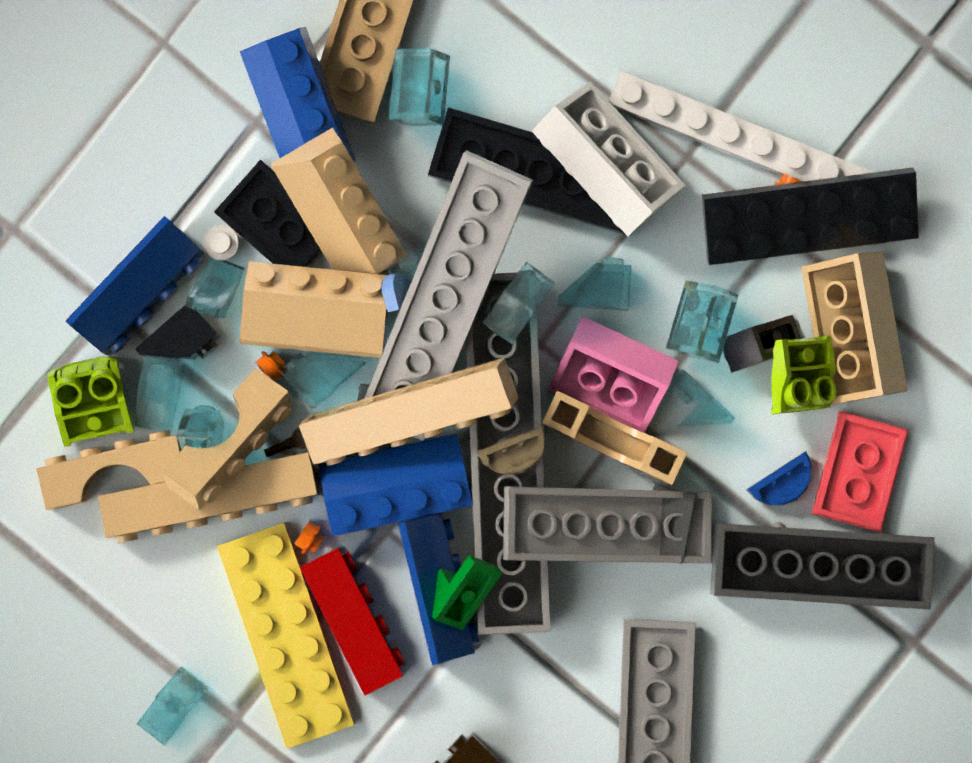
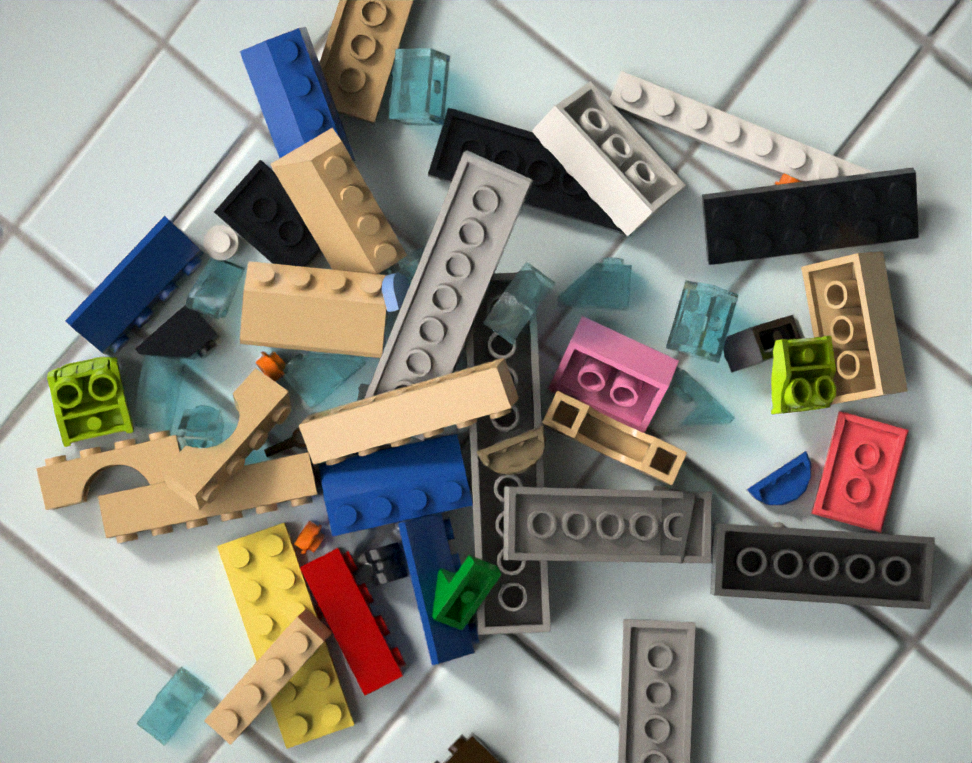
none -> tan arch [204,608,332,745]
none -> black wheel [364,542,408,586]

